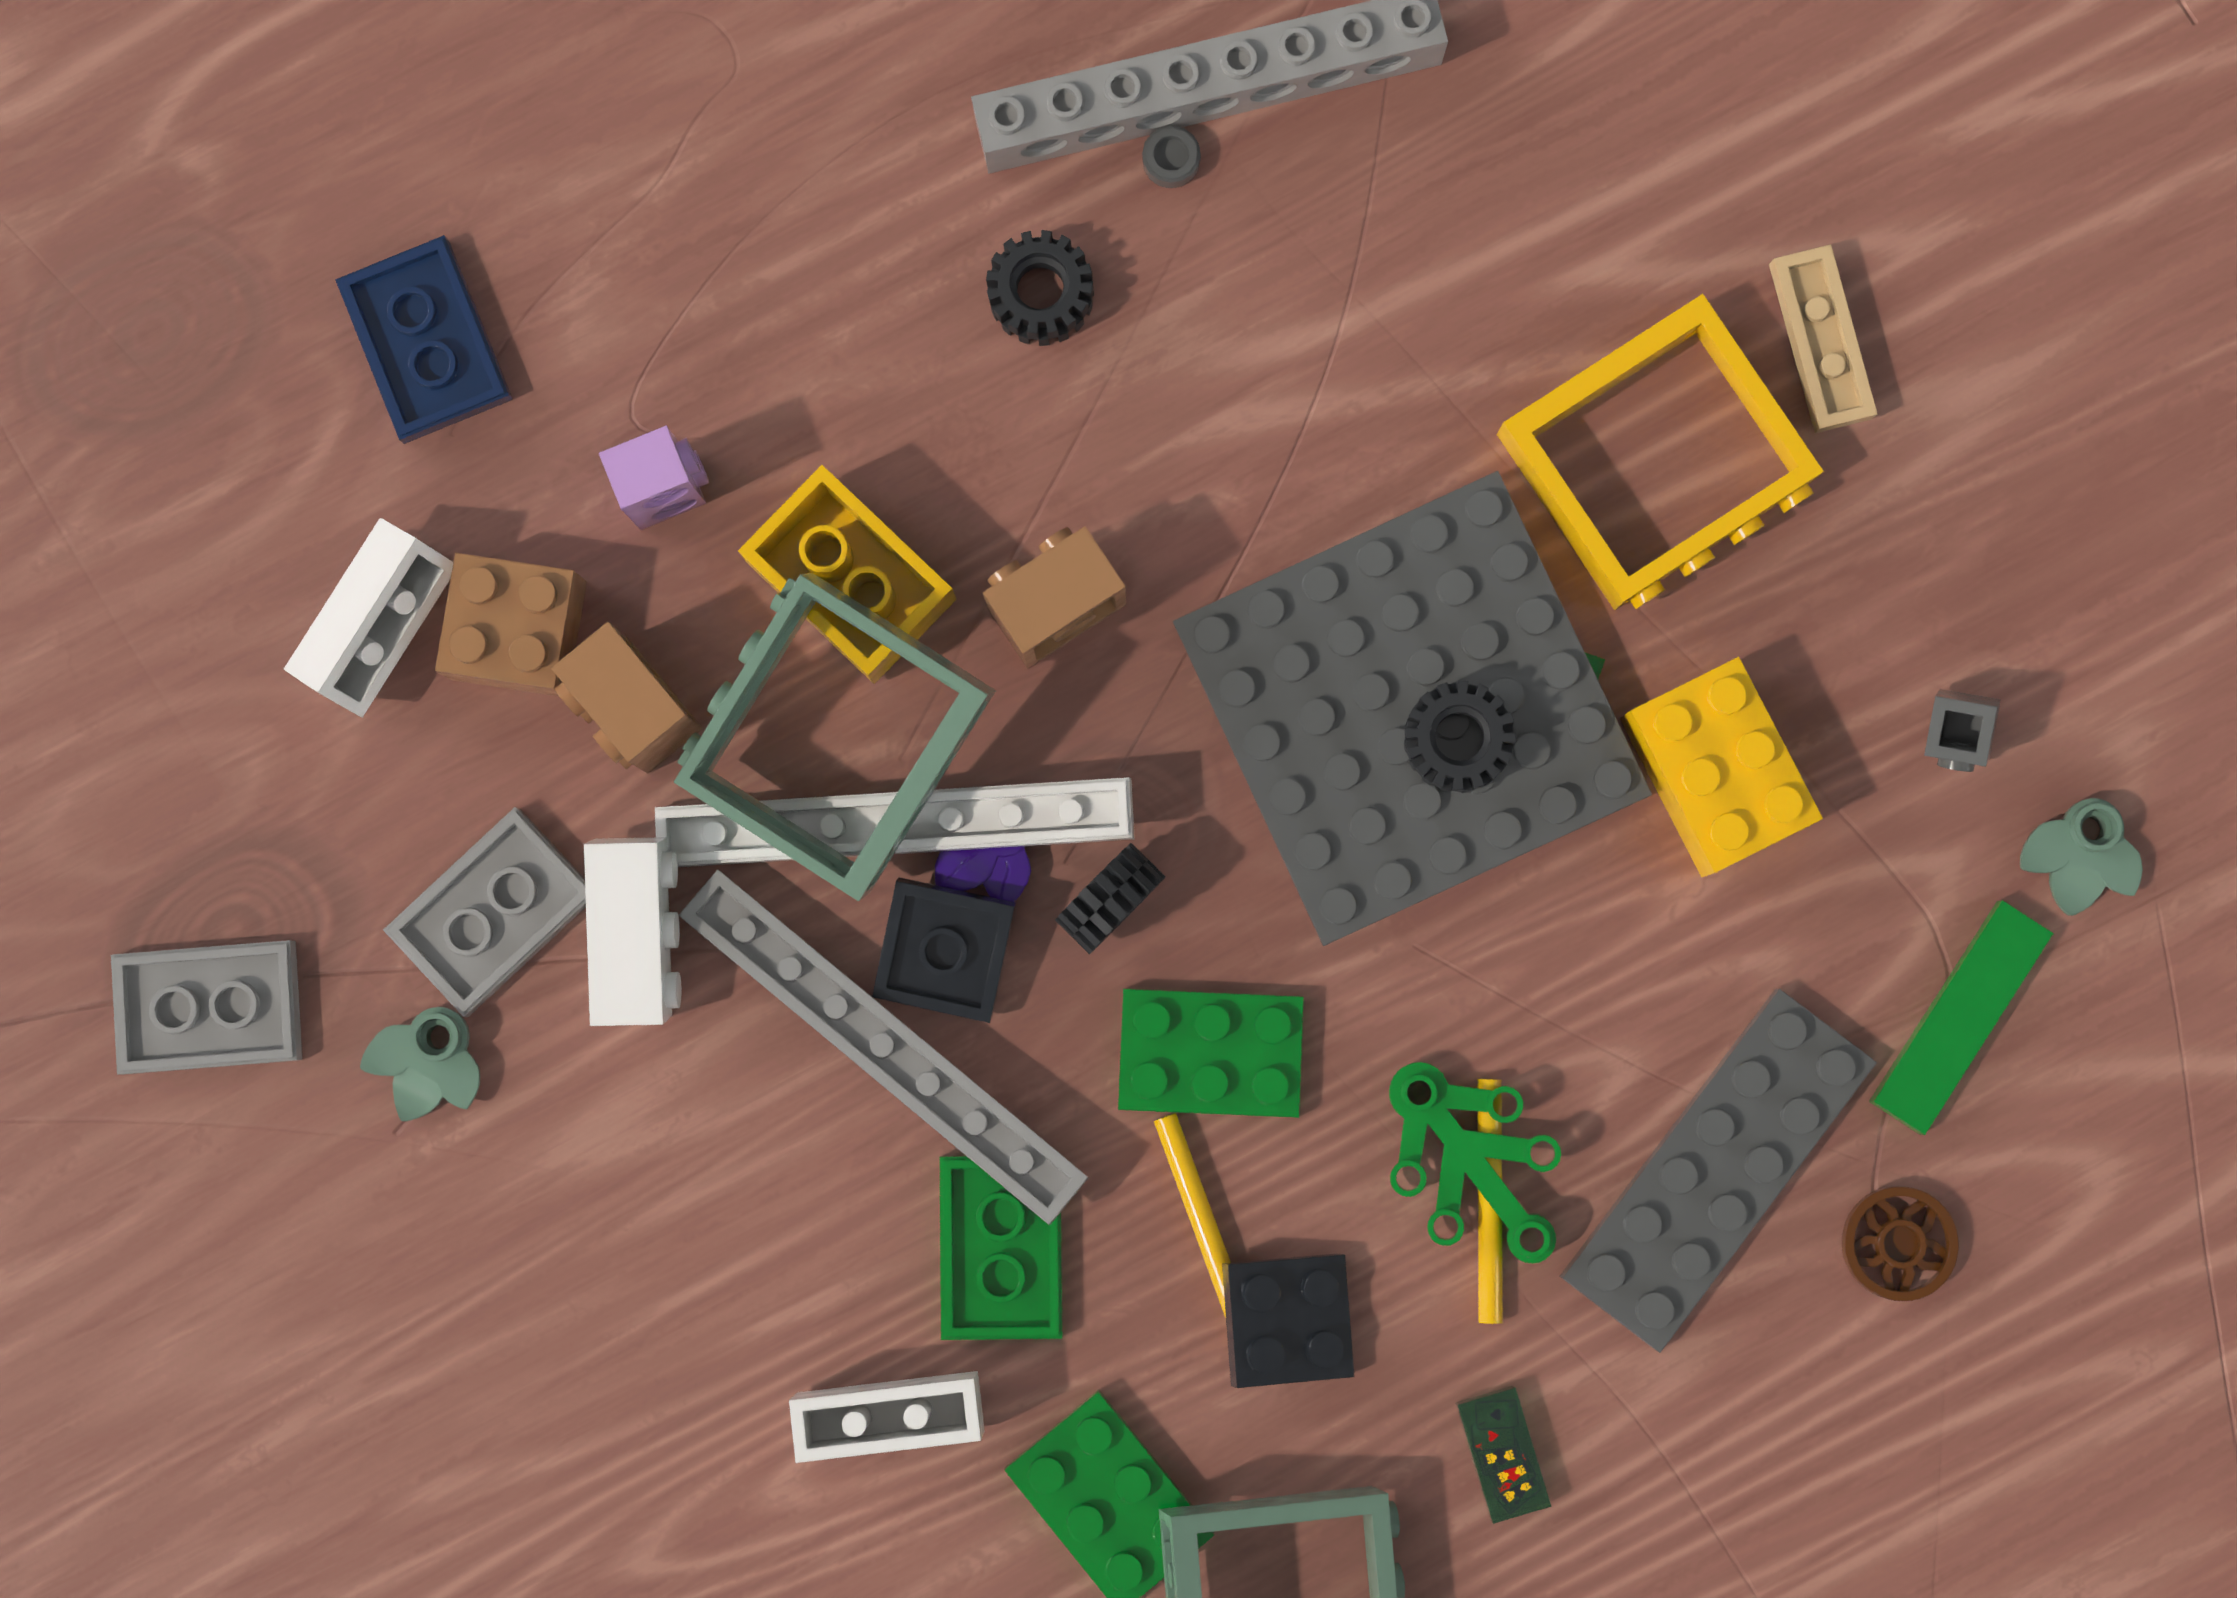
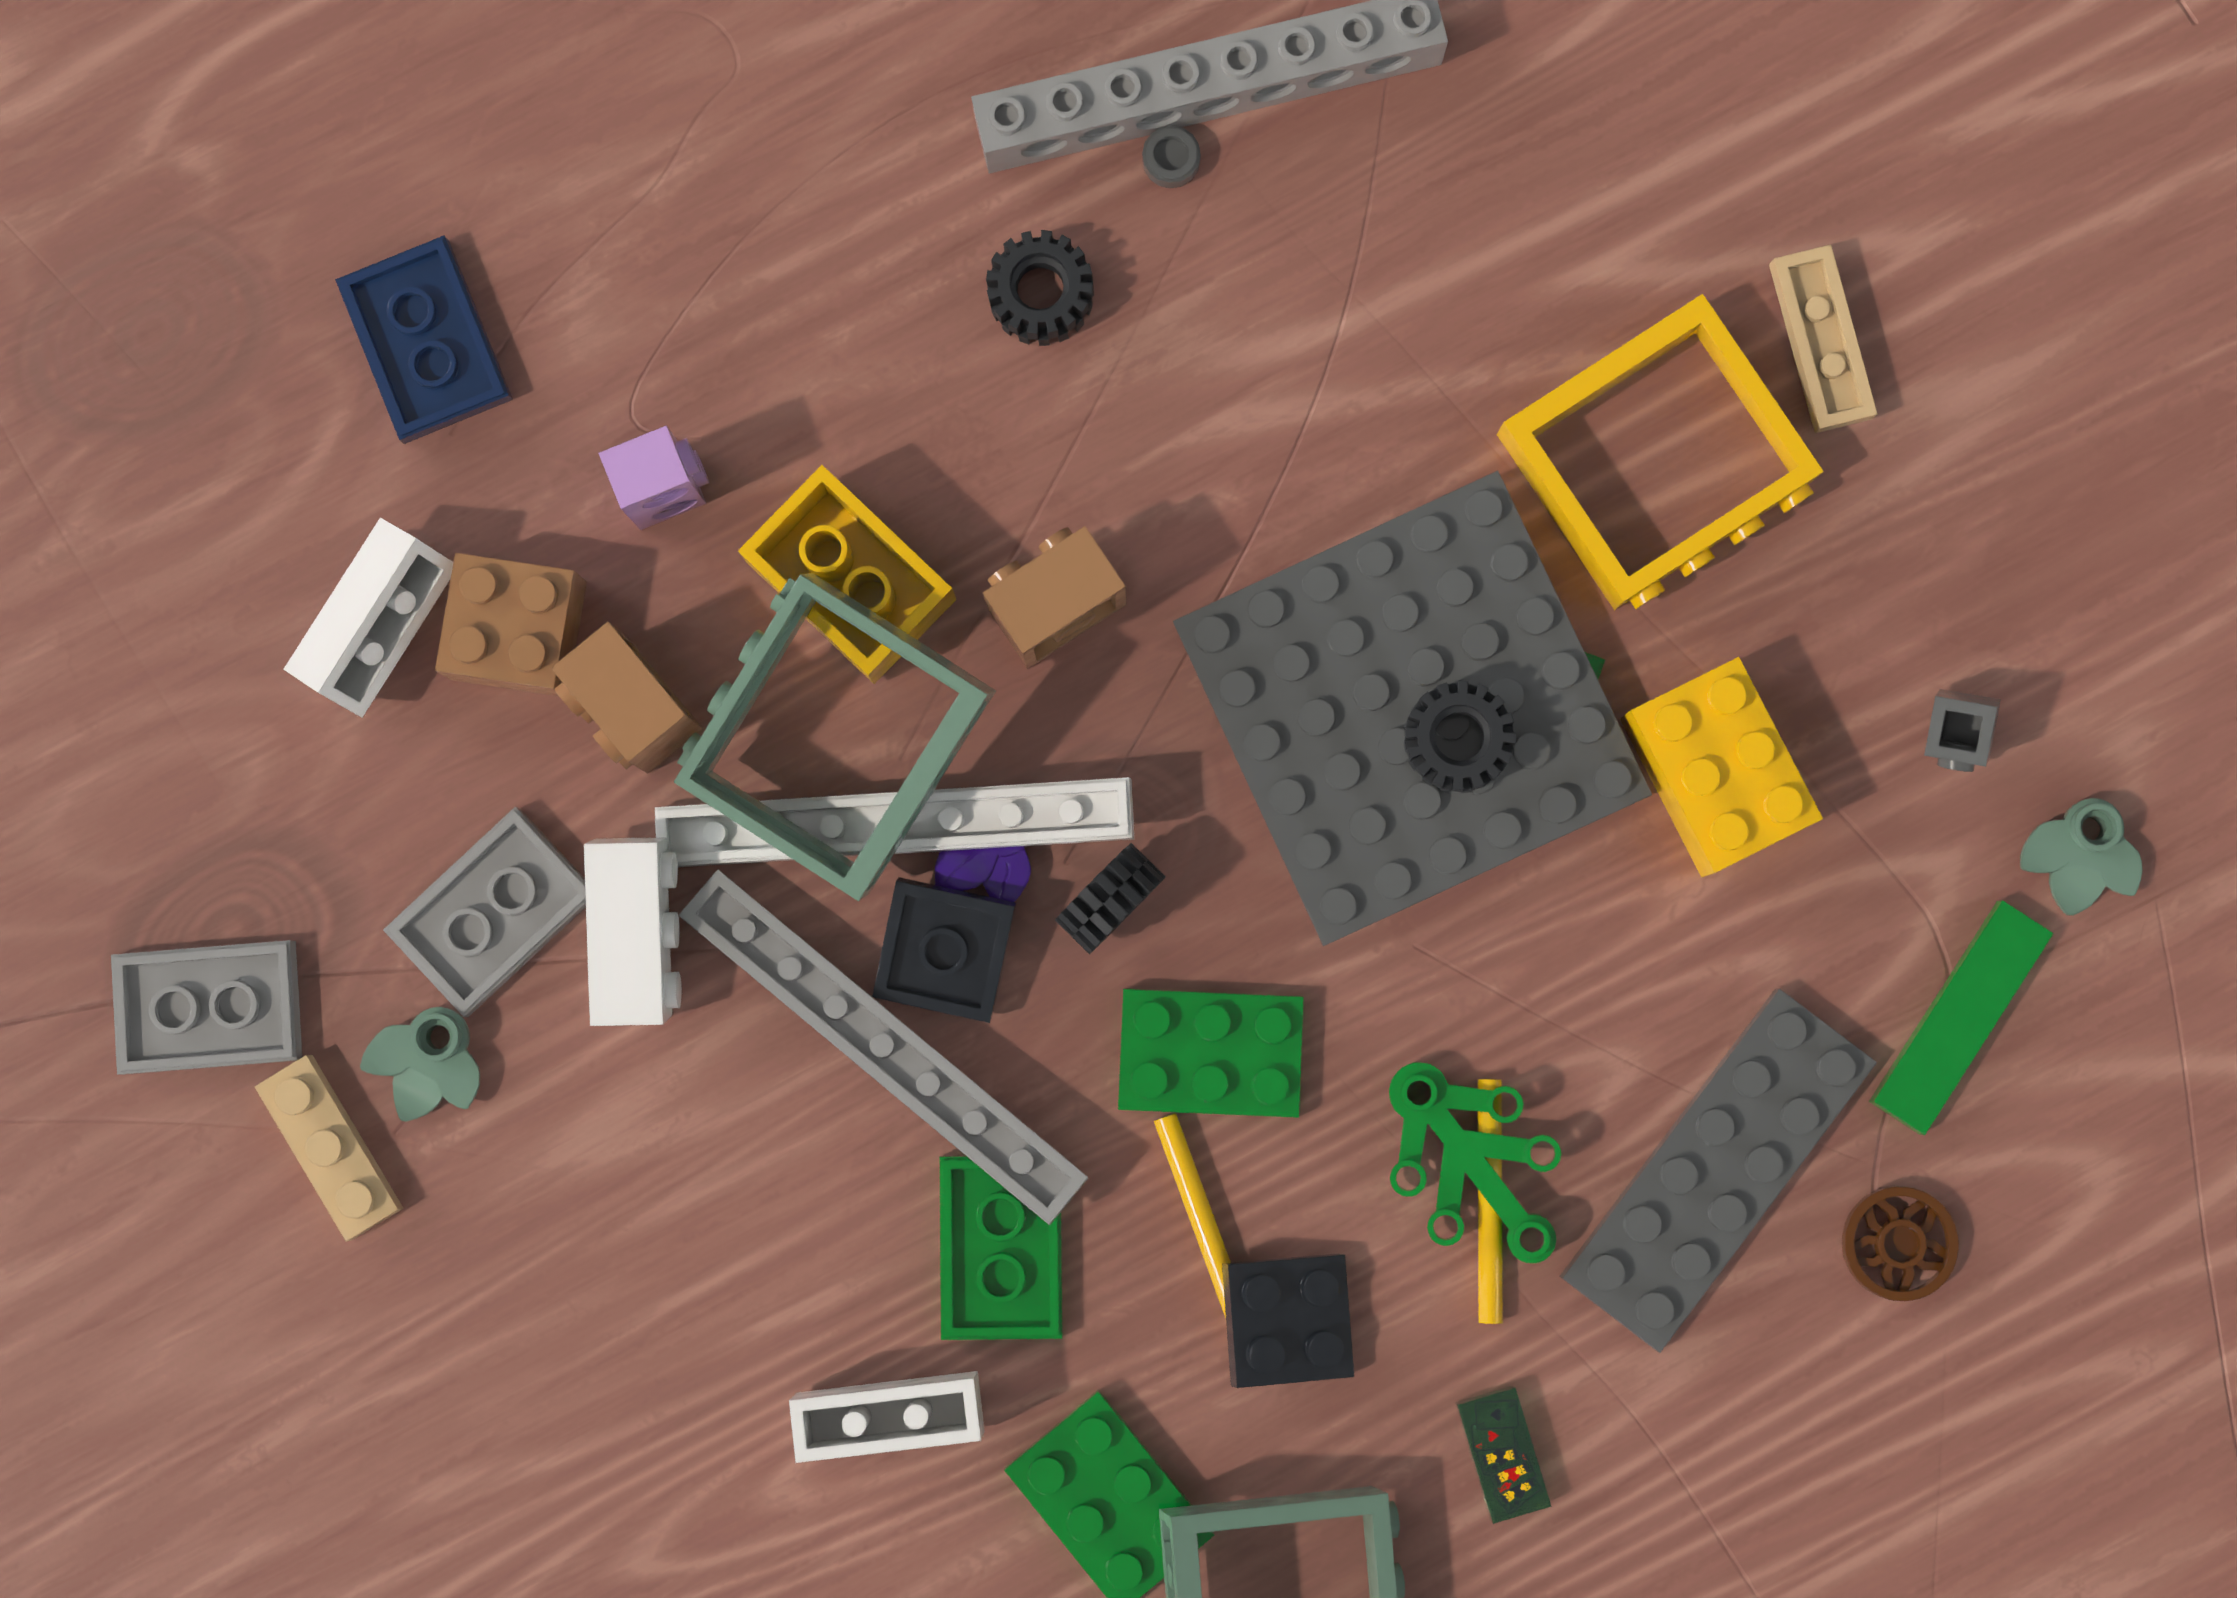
none -> tan plate [255,1055,404,1242]

